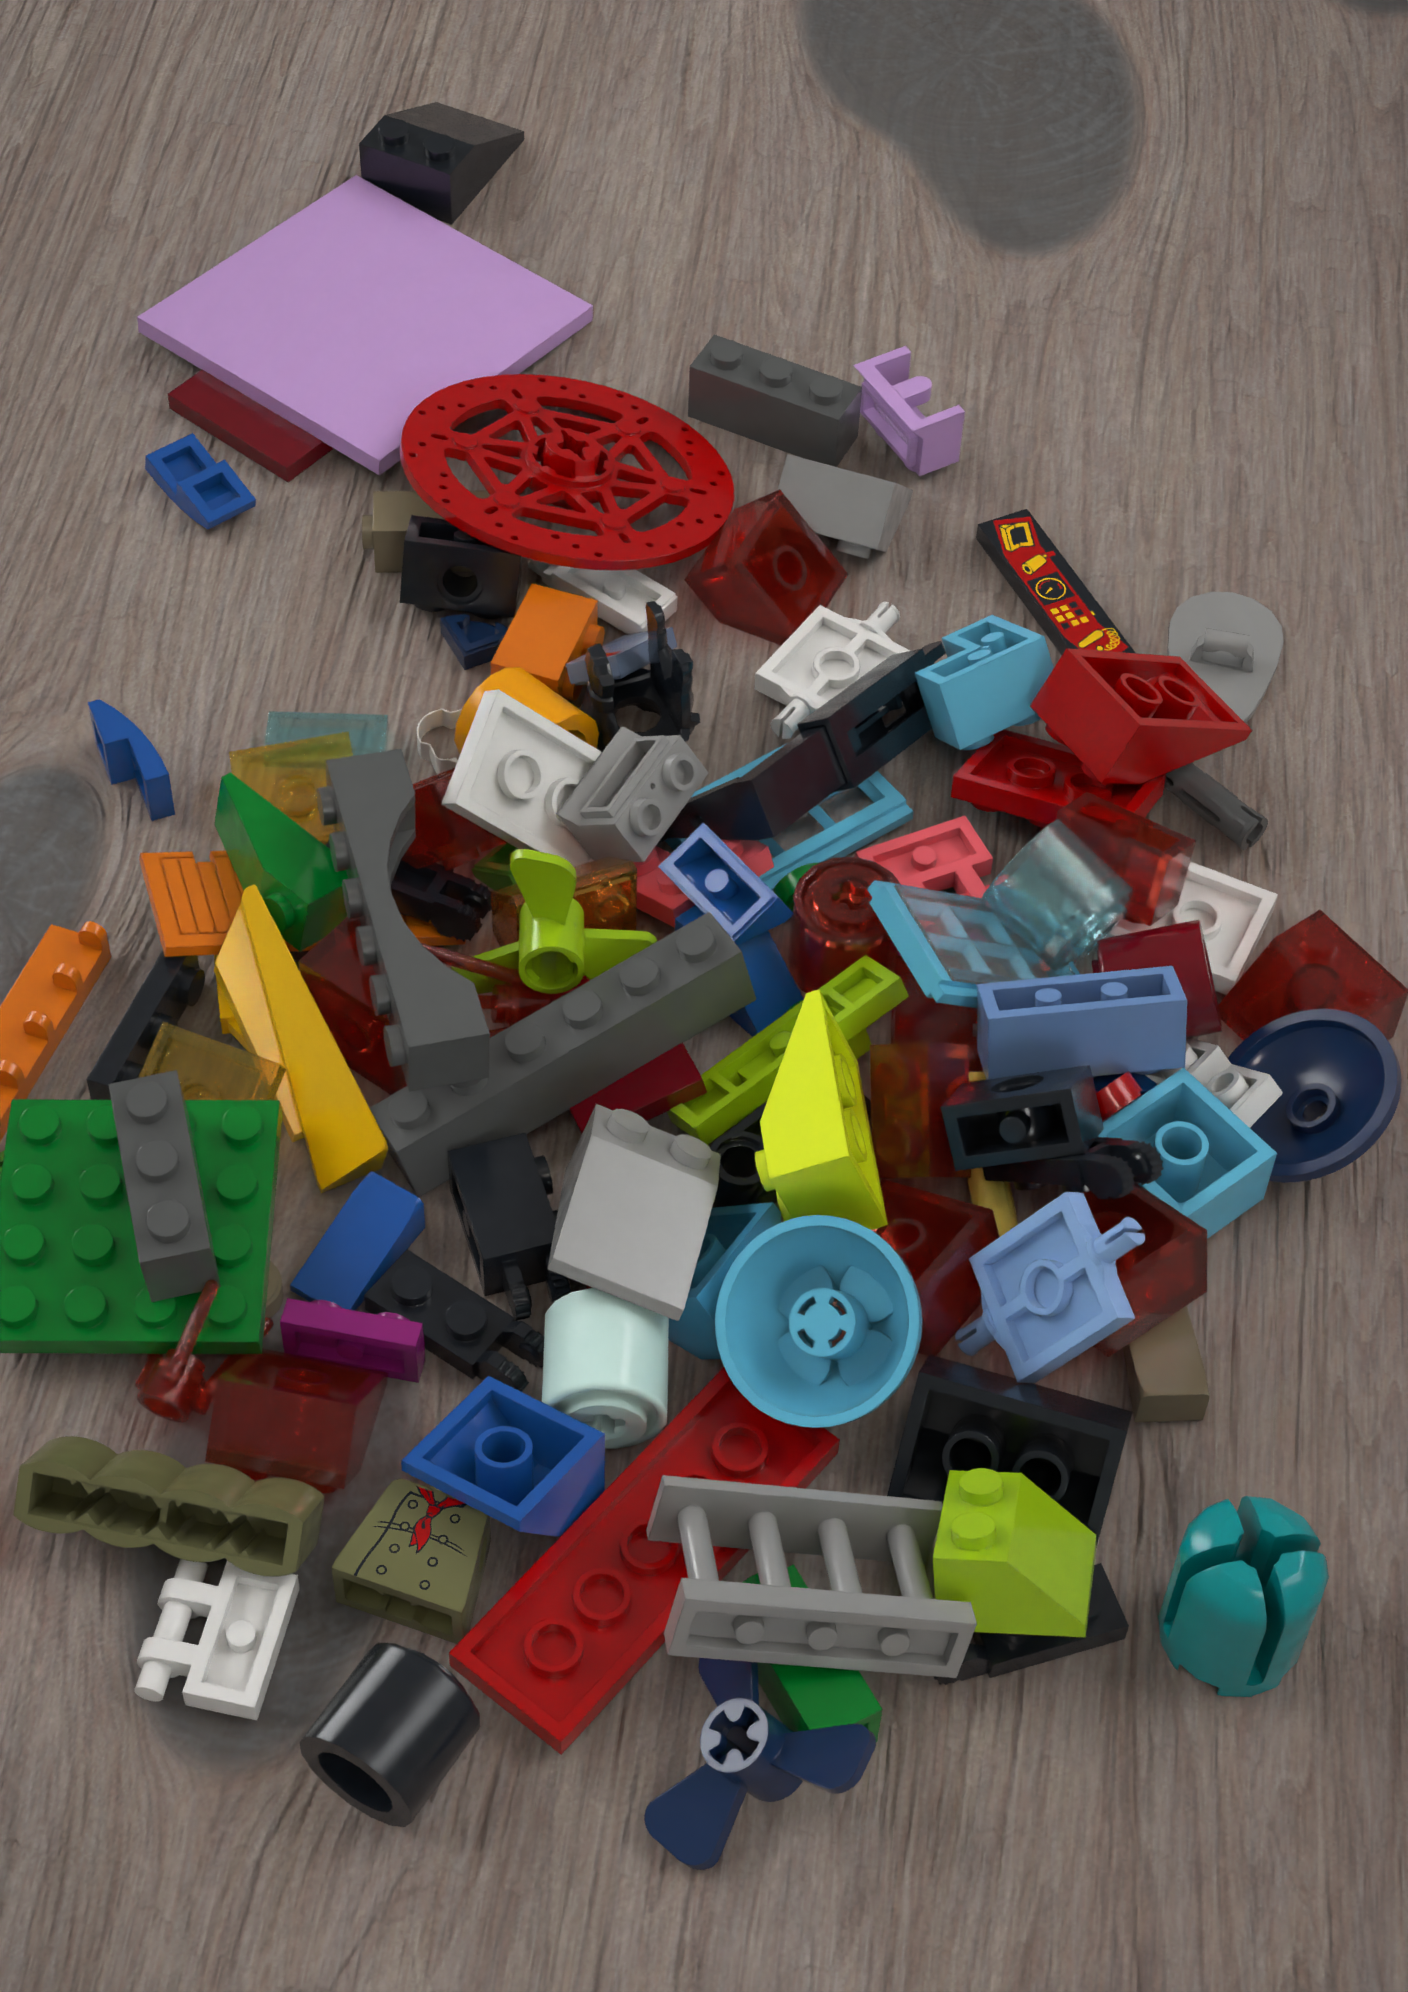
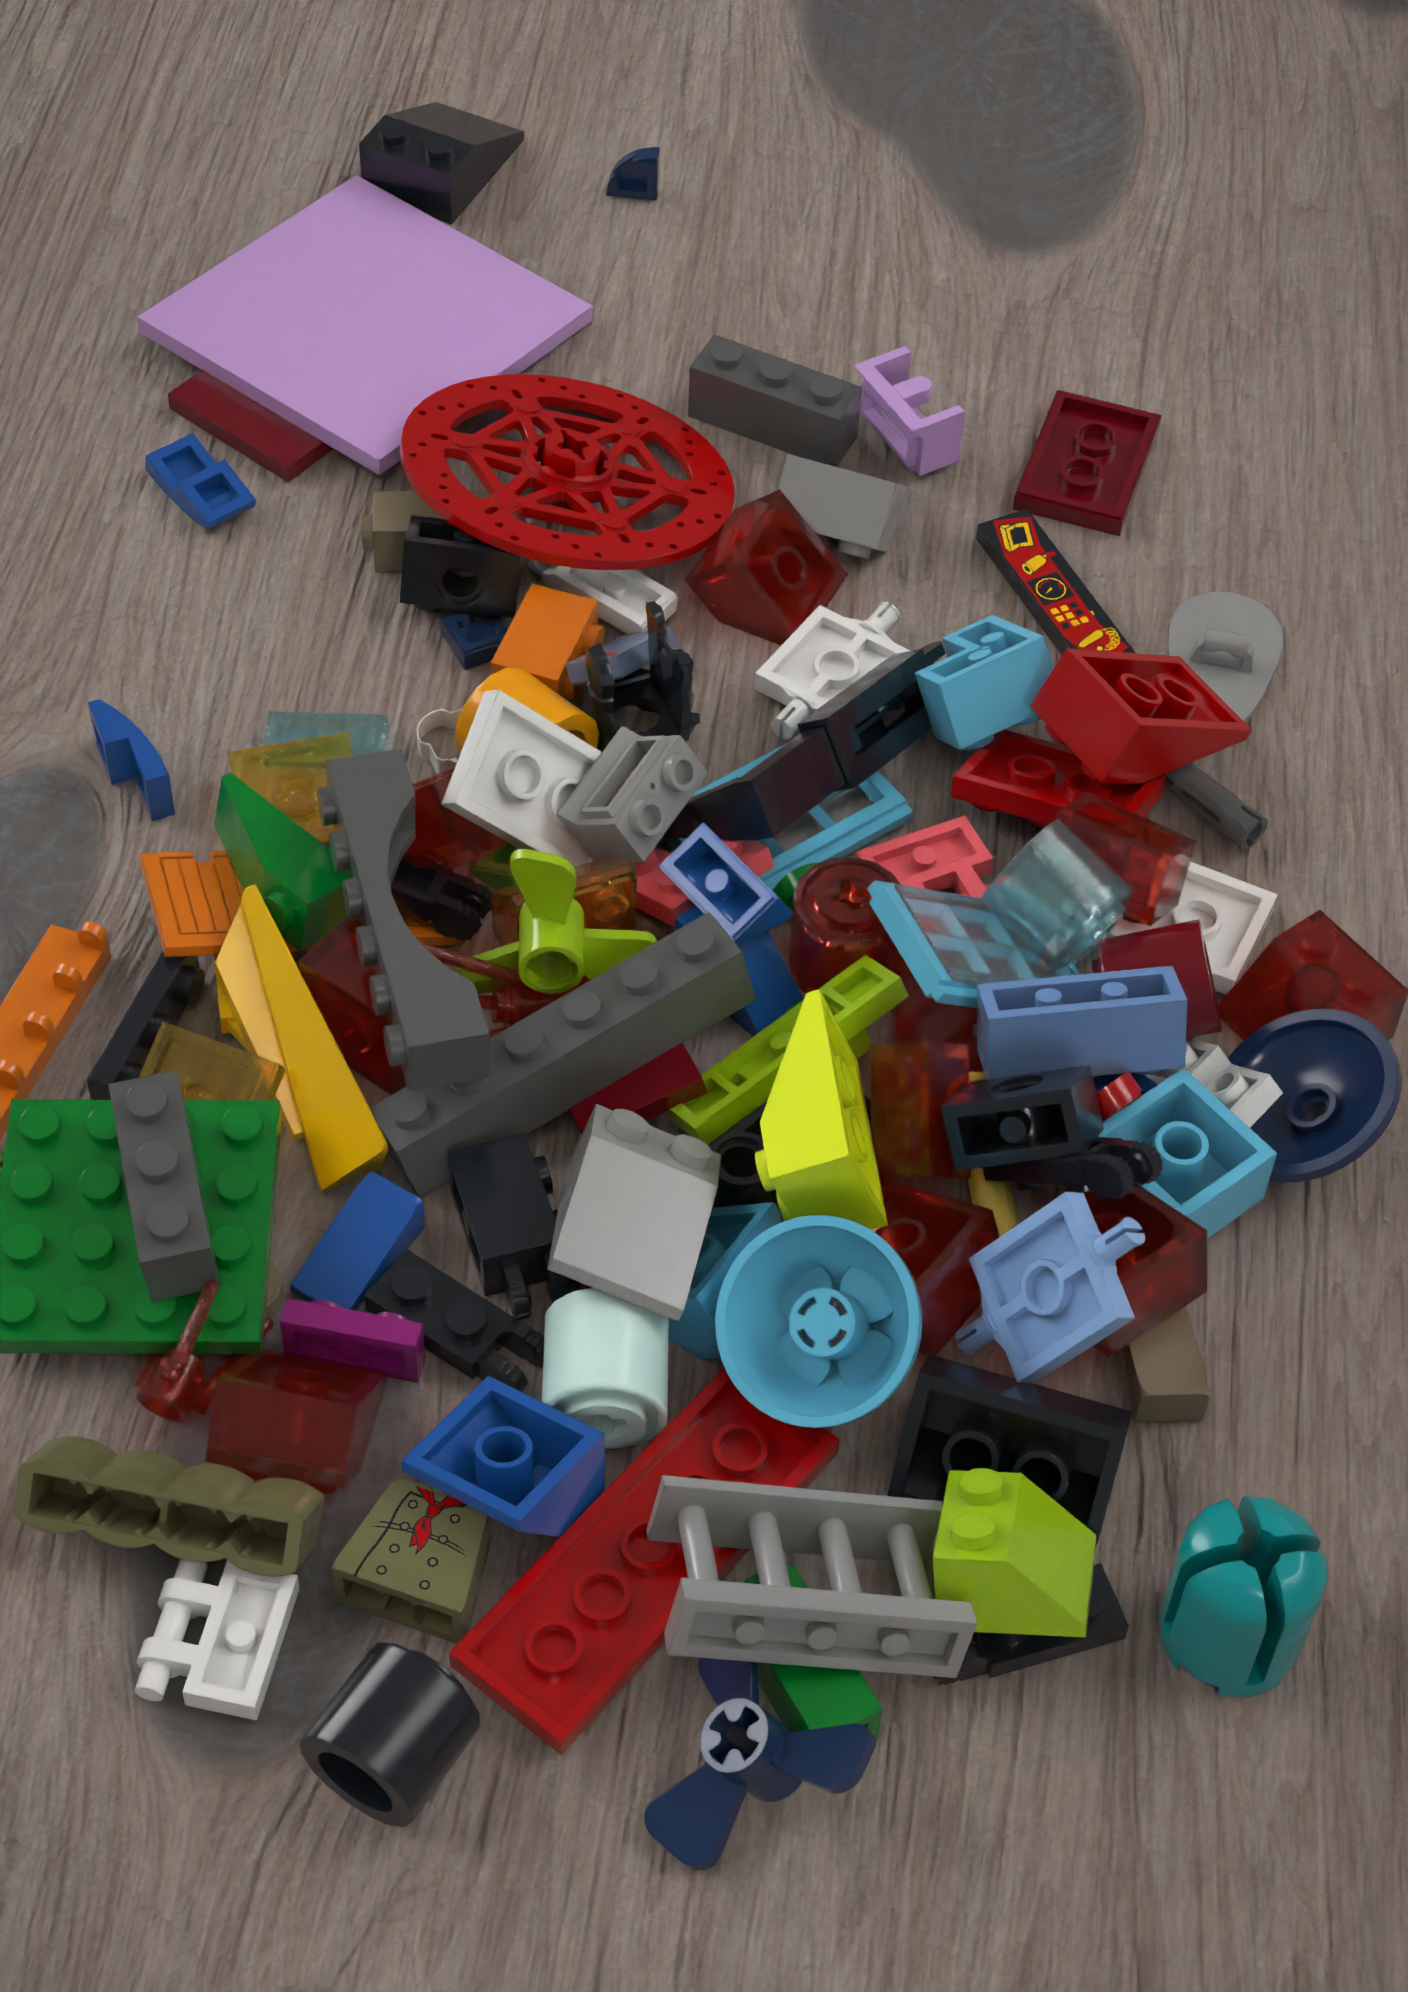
none -> dark blue tile [606,147,660,200]
none -> dark red tile [1013,390,1162,536]

